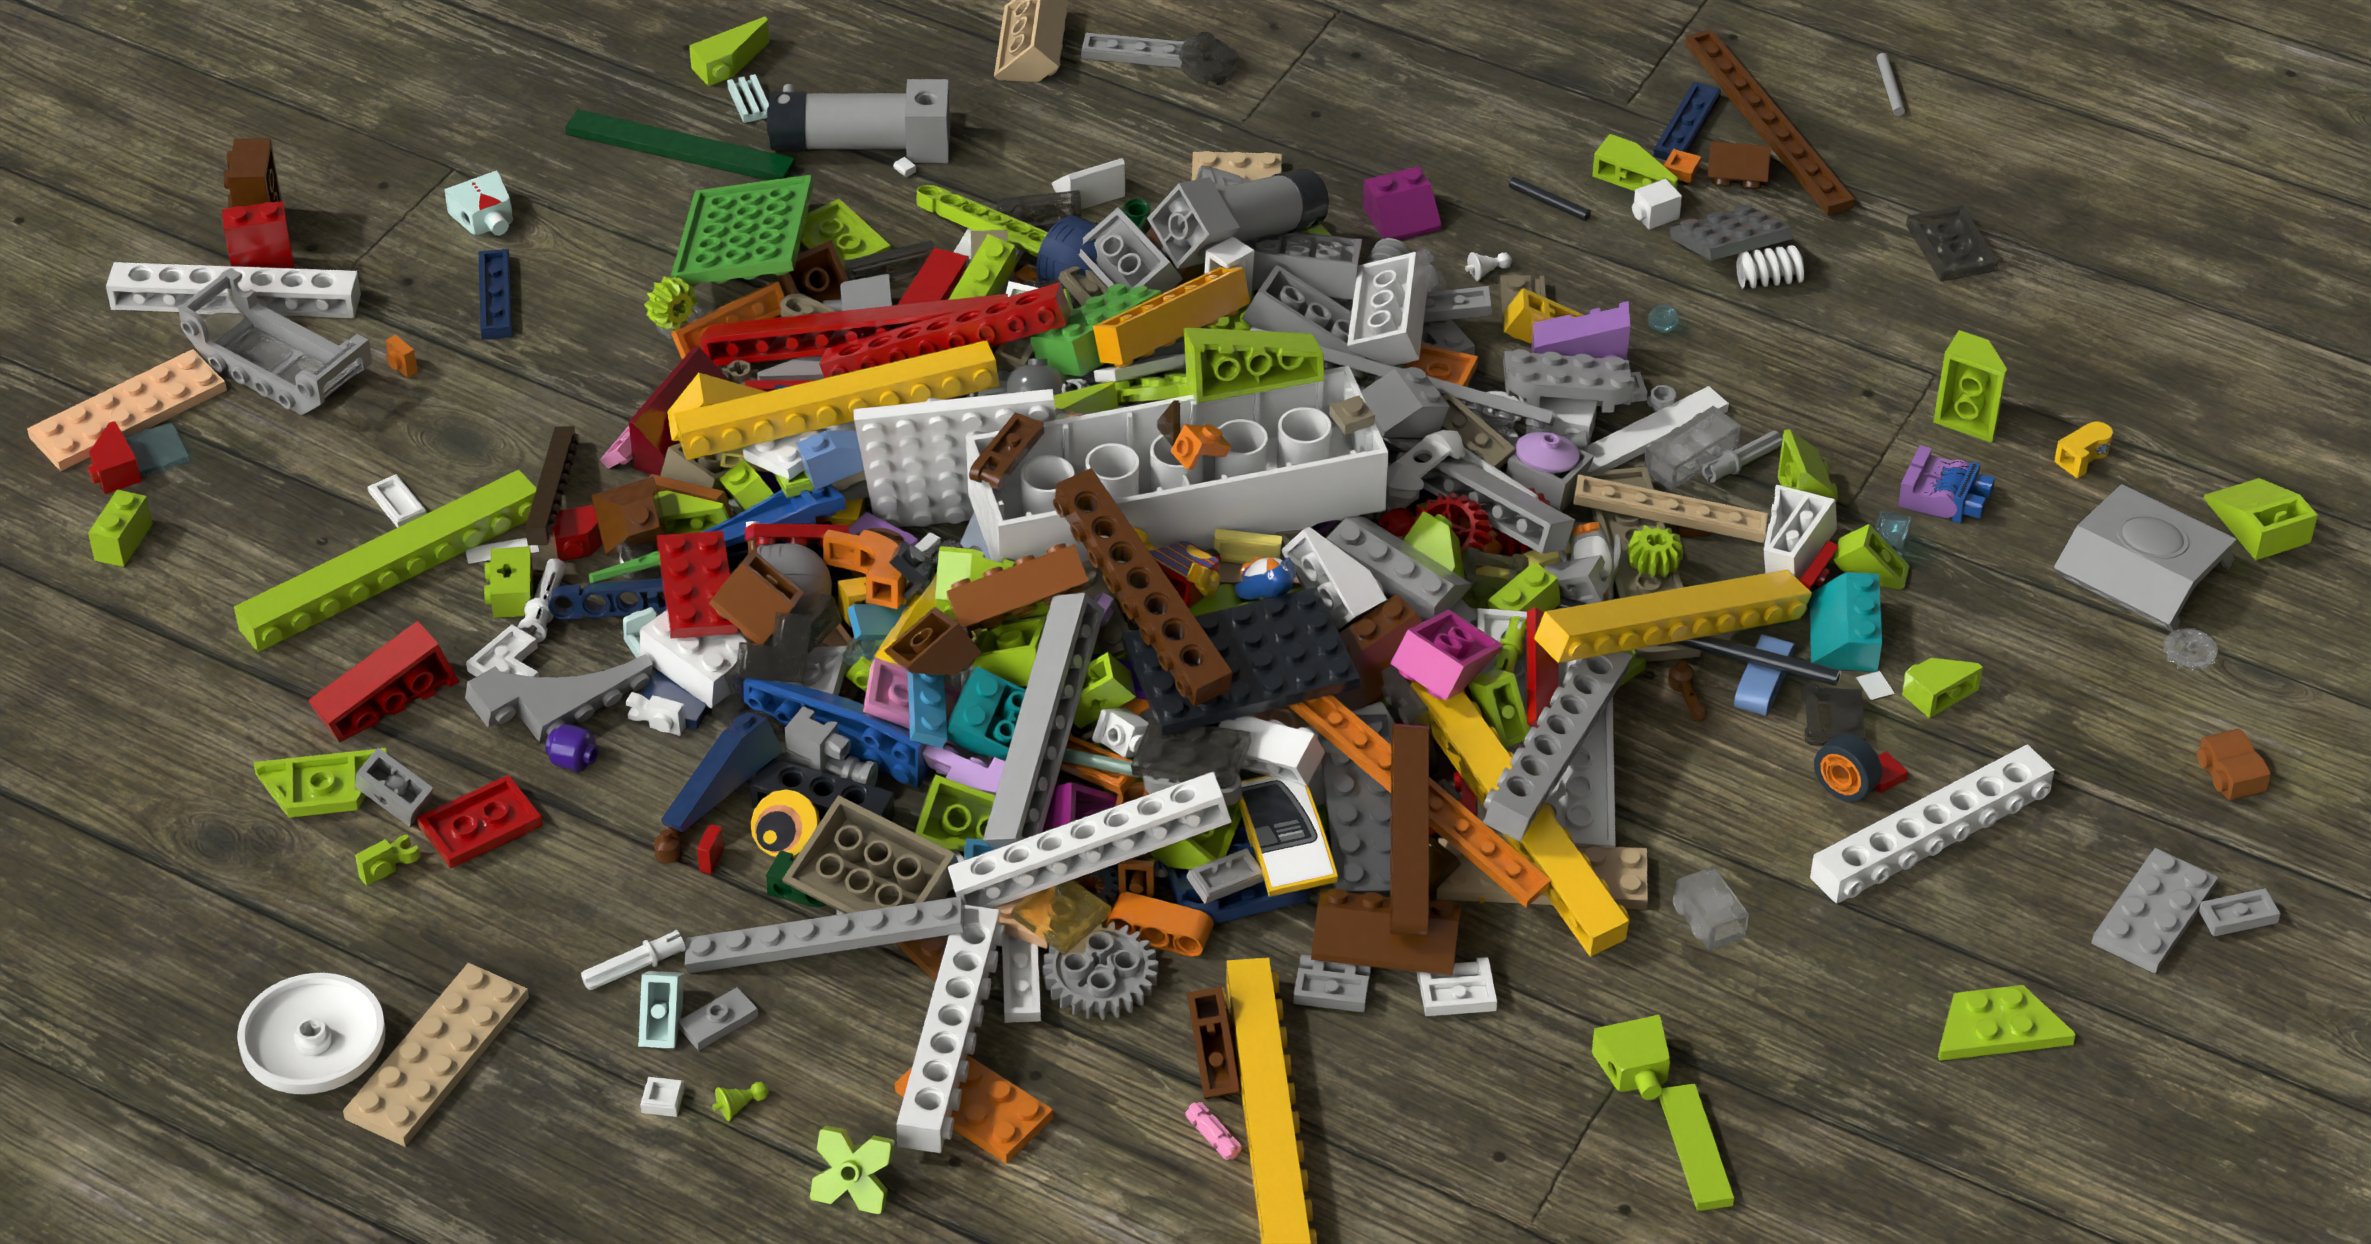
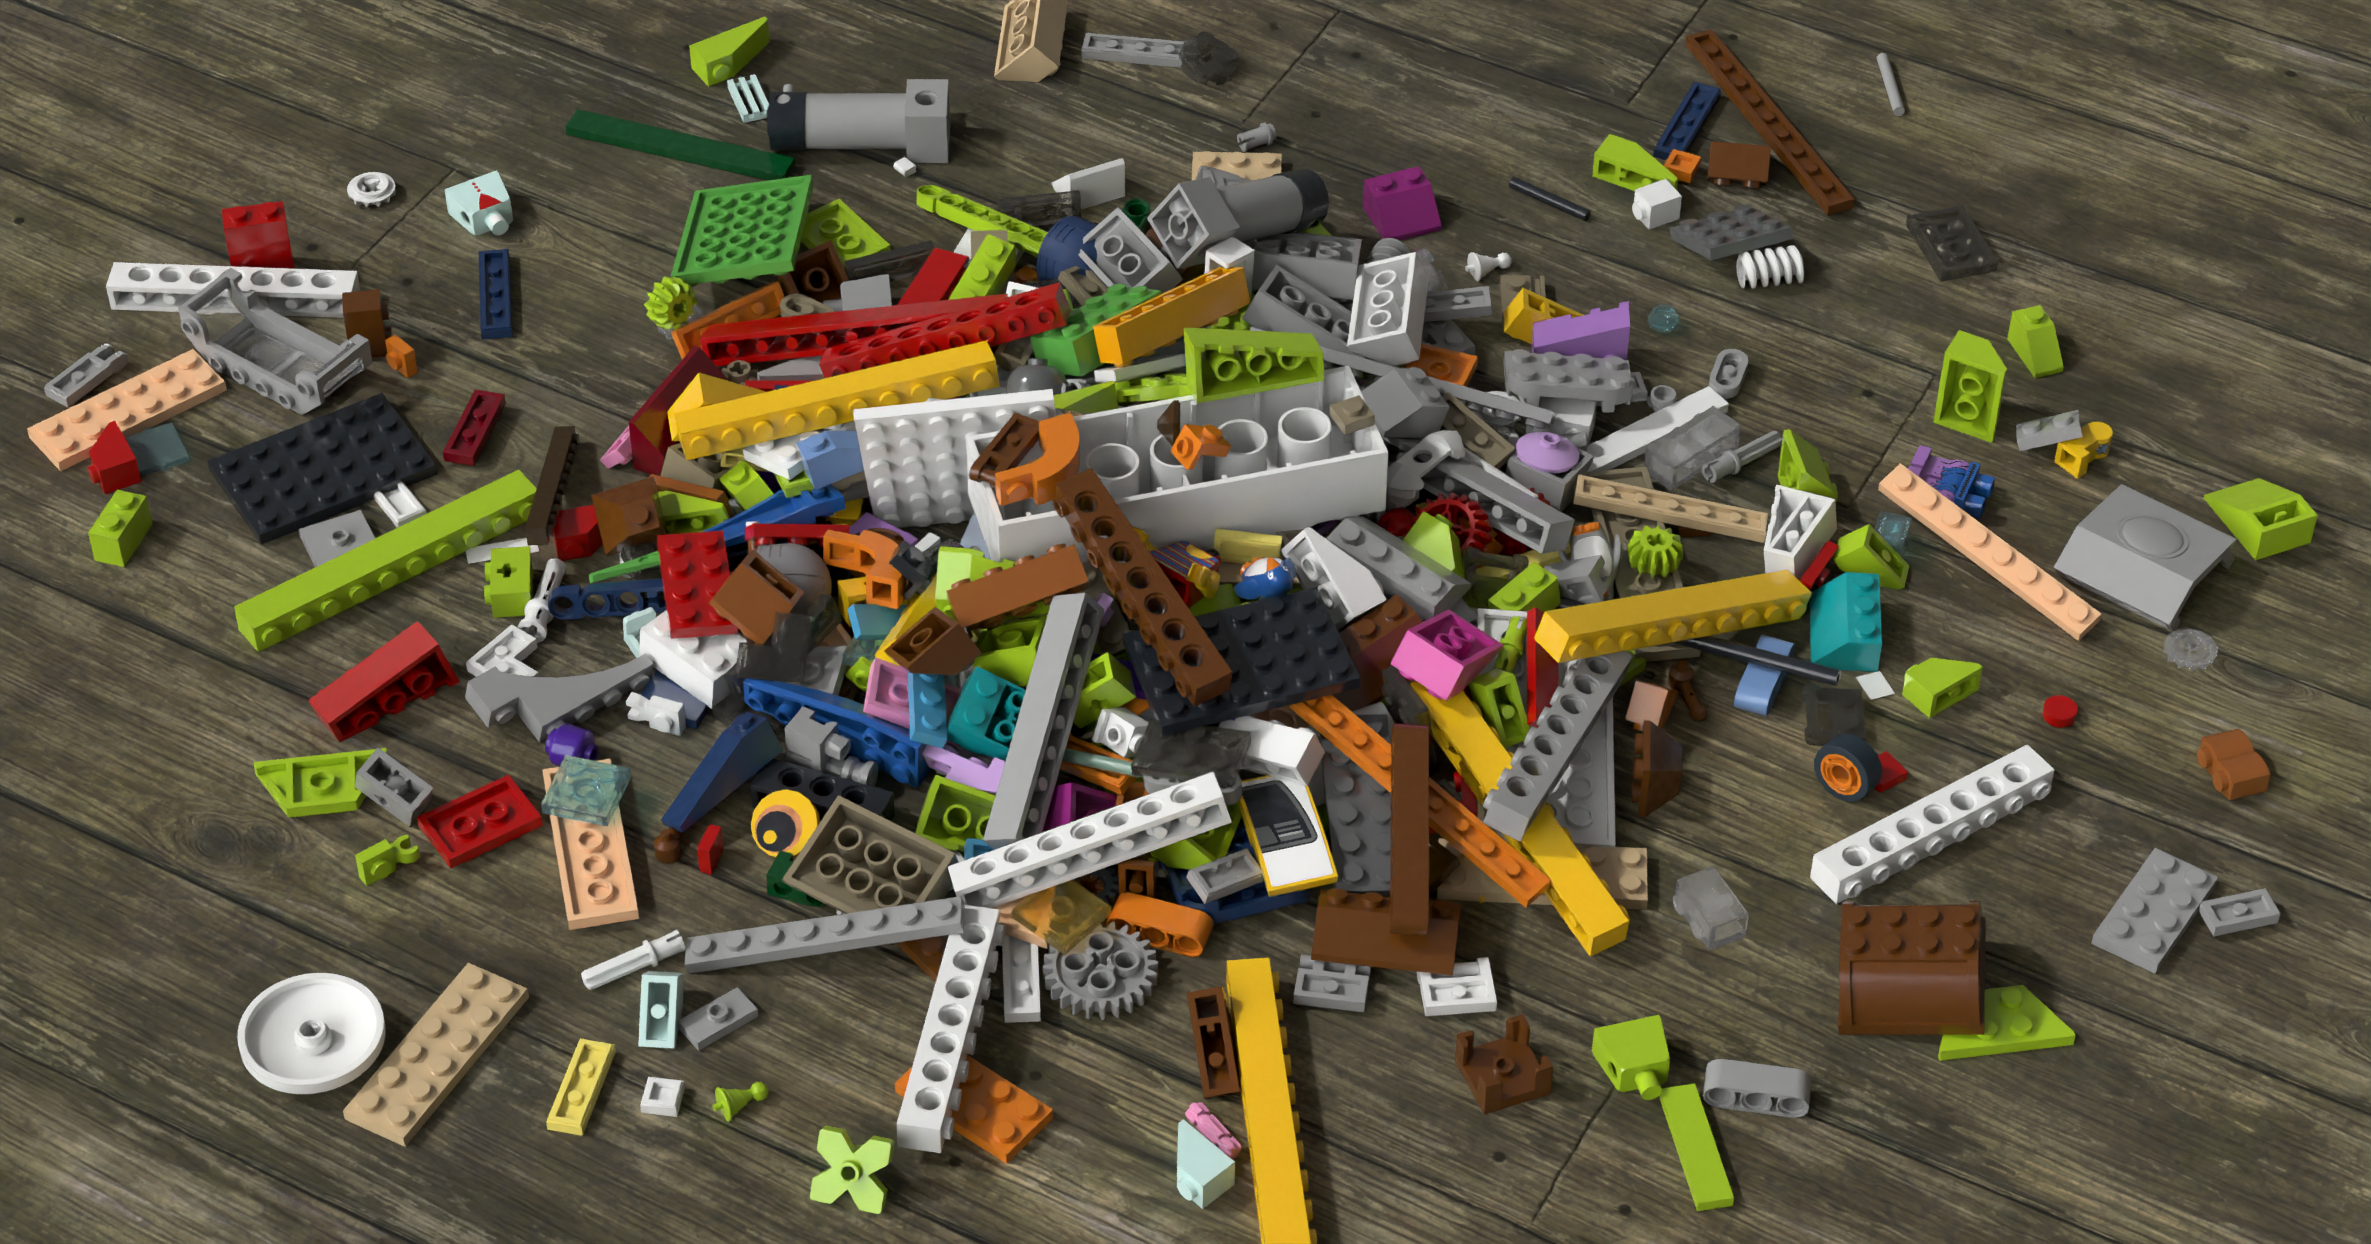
reddish brown brick [223,138,282,208] -> none
none -> light grey hinge [44,343,129,408]
none -> black plate [207,393,437,544]
none -> light grey plate [299,510,375,567]
none -> reddish brown brick [342,289,393,358]
none -> white gear [347,172,396,208]
none -> dark red plate [443,389,506,466]
none -> clear light blue plate [541,755,631,826]
none -> light nougat plate [542,759,639,930]
none -> light yellow tile [546,1038,616,1136]
none -> orange arch [995,413,1080,506]
none -> light aqua slope [1177,1119,1235,1209]
none -> light grey pin [1237,122,1277,152]
none -> reddish brown panel [1455,1014,1553,1115]
none -> slope [1625,681,1678,731]
none -> reddish brown slope [1632,720,1682,817]
none -> light grey beam [1703,1059,1812,1118]
none -> light grey plate [1709,349,1748,399]
none -> reddish brown container [1838,901,1986,1035]
none -> light nougat plate [1878,463,2101,641]
none -> lime slope [2007,305,2064,378]
none -> light grey plate [2016,410,2083,451]
none -> red tile [2042,695,2078,728]

